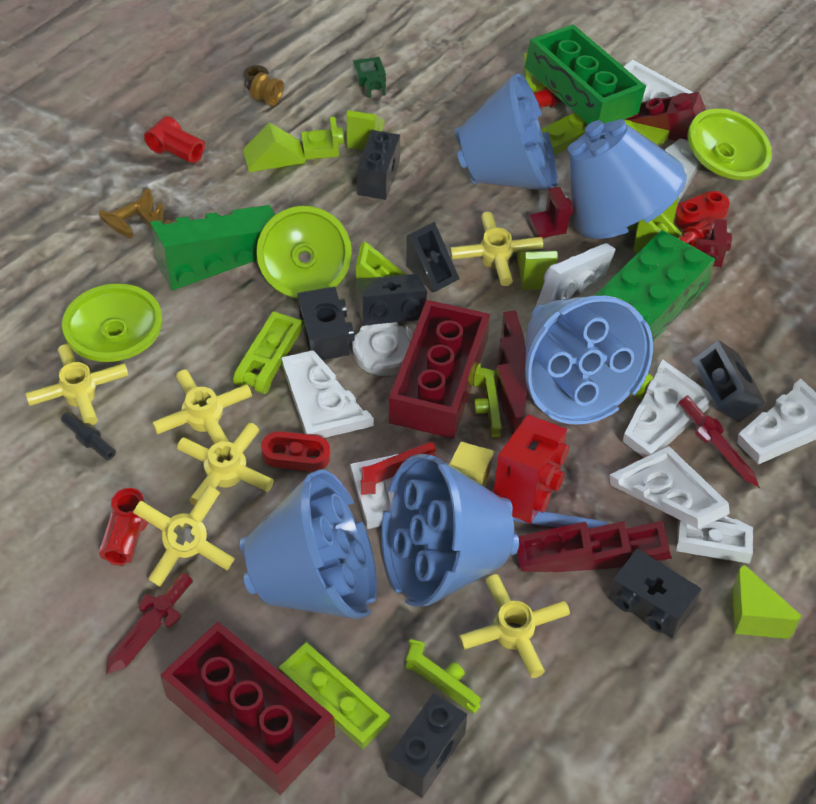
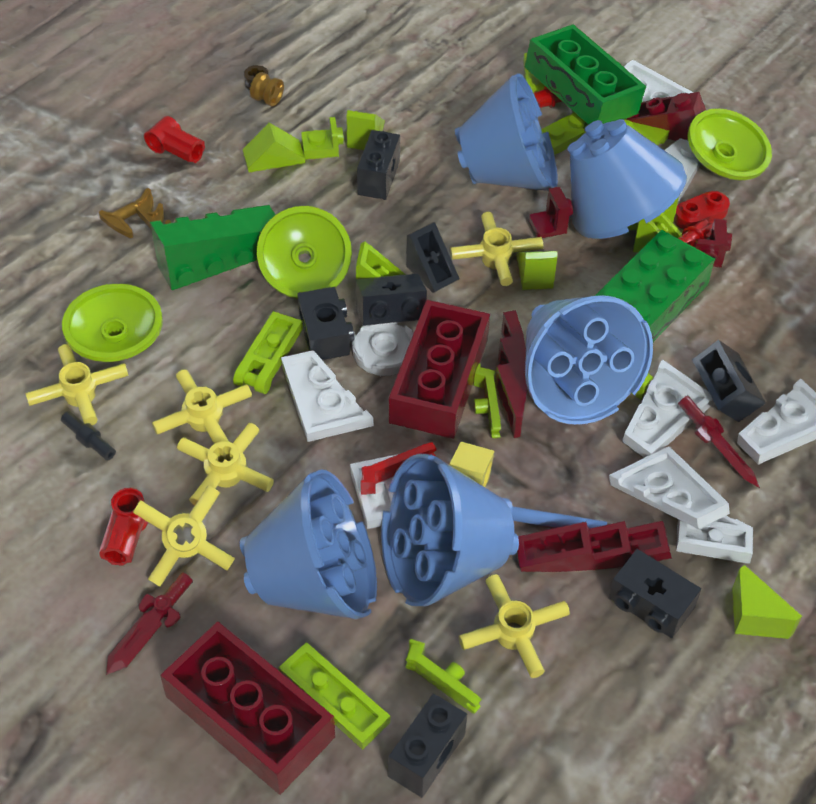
red plate [261,431,331,472] -> none
dark green plate [353,57,386,98] -> none
red piece [493,415,569,524] -> none
white wing [535,243,616,308] -> none

